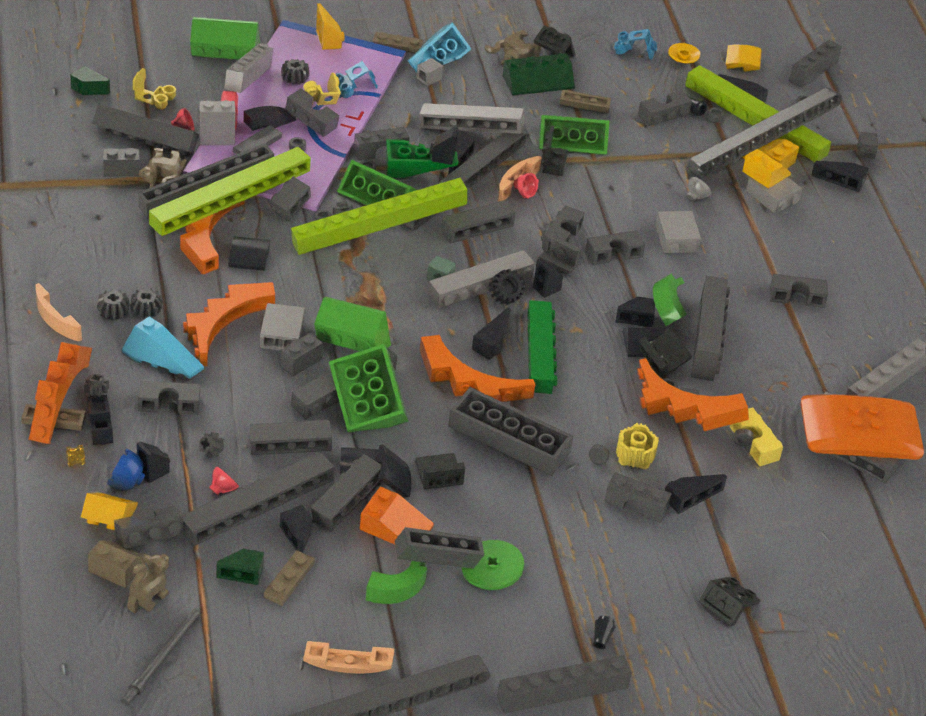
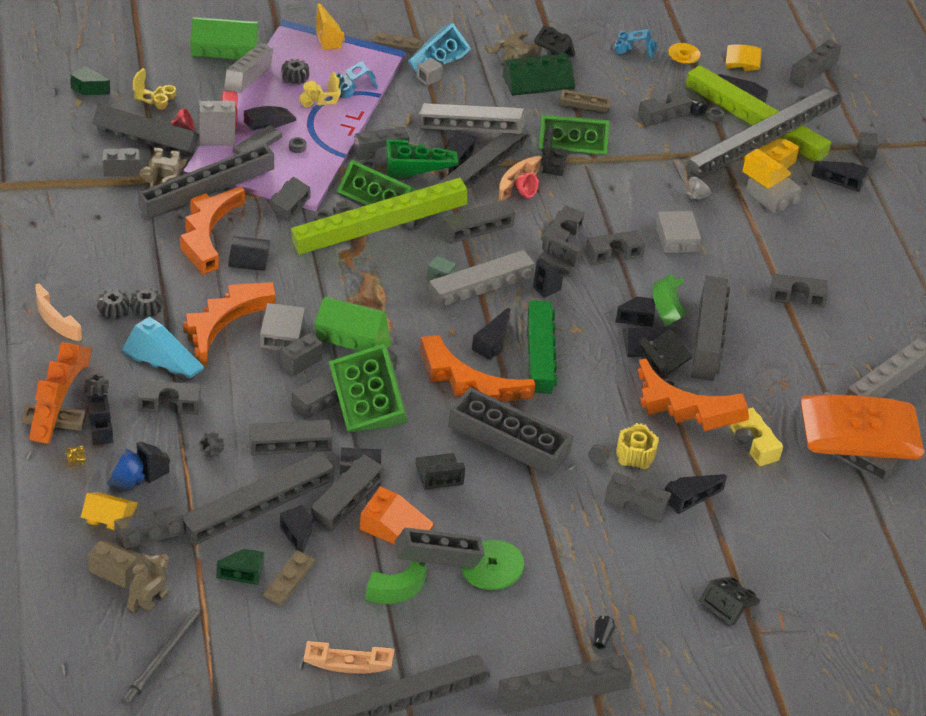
lime brick [149,147,311,236] -> none
coral piece [209,466,239,495] -> none
dark grey arch [285,88,340,137] -> none
black slope [376,444,411,498] -> none
black slope [429,126,459,165] -> none
black tyre [489,269,525,305] -> none

